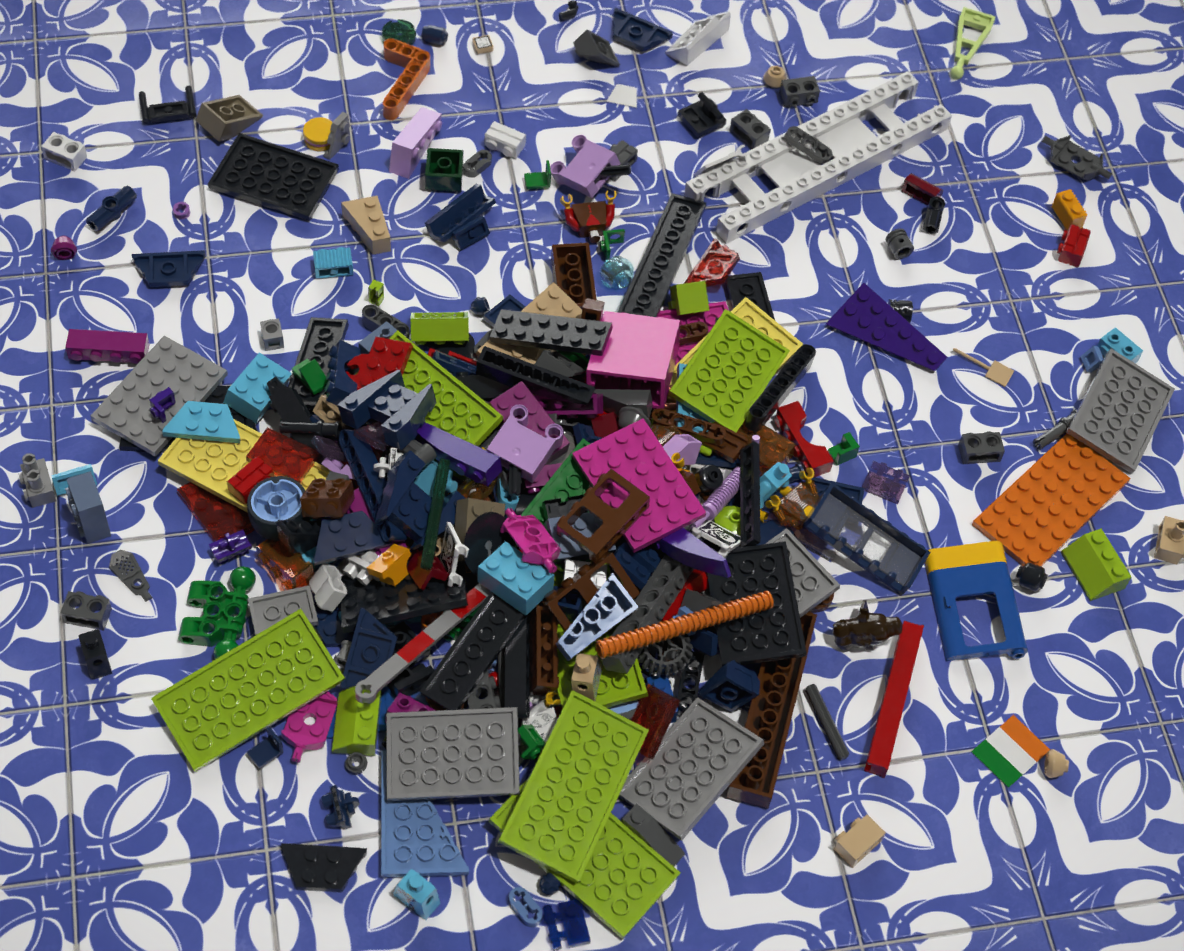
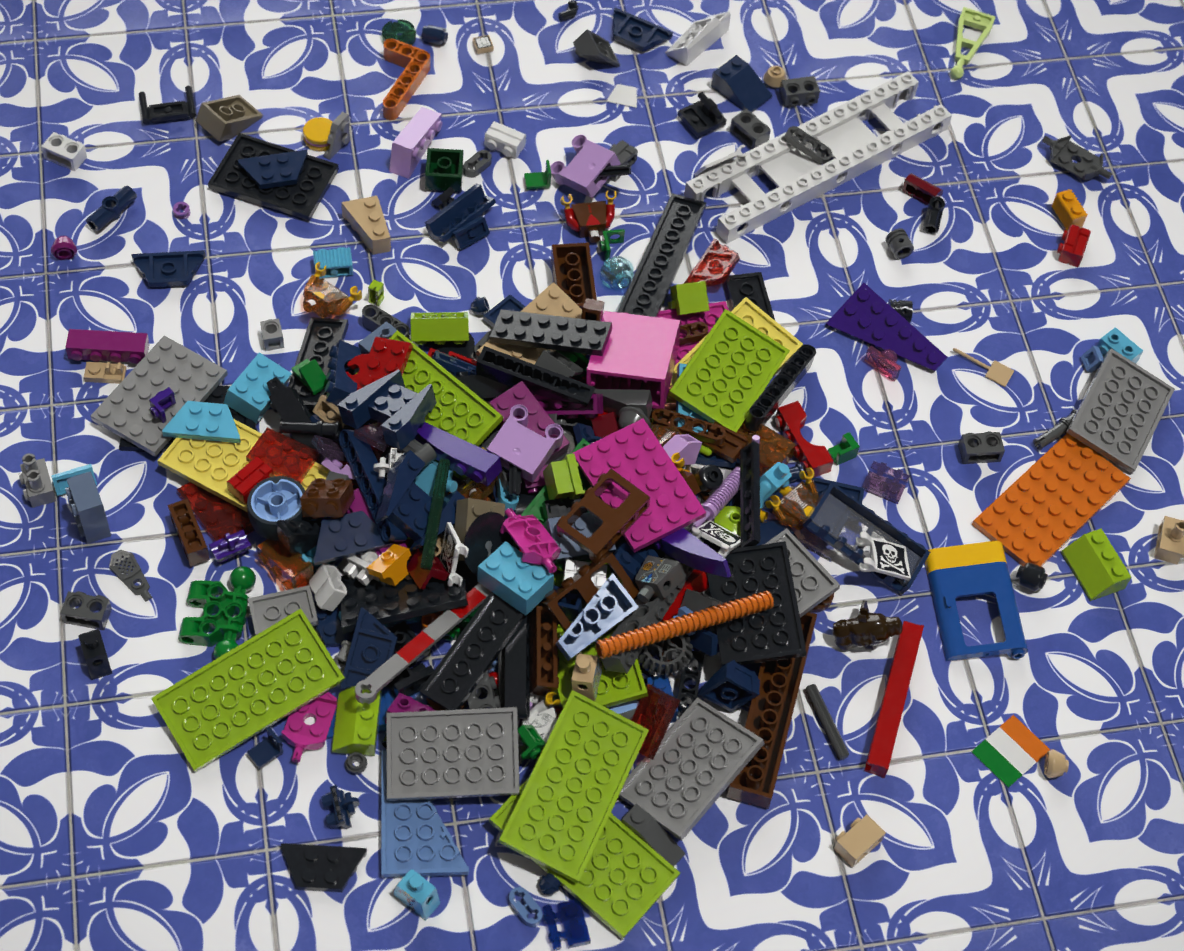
none -> tan plate [84,362,127,384]
none -> reddish brown brick [168,499,210,567]
none -> dark blue wing [238,150,308,189]
none -> clear orange torso [303,262,362,318]
none -> black tile [432,187,455,209]
none -> lime plate [543,454,585,501]
none -> dark grey torso [635,555,686,603]
none -> dark blue slope [711,55,772,113]
none -> flag [855,532,911,581]
none -> clear pink tile [864,346,901,381]

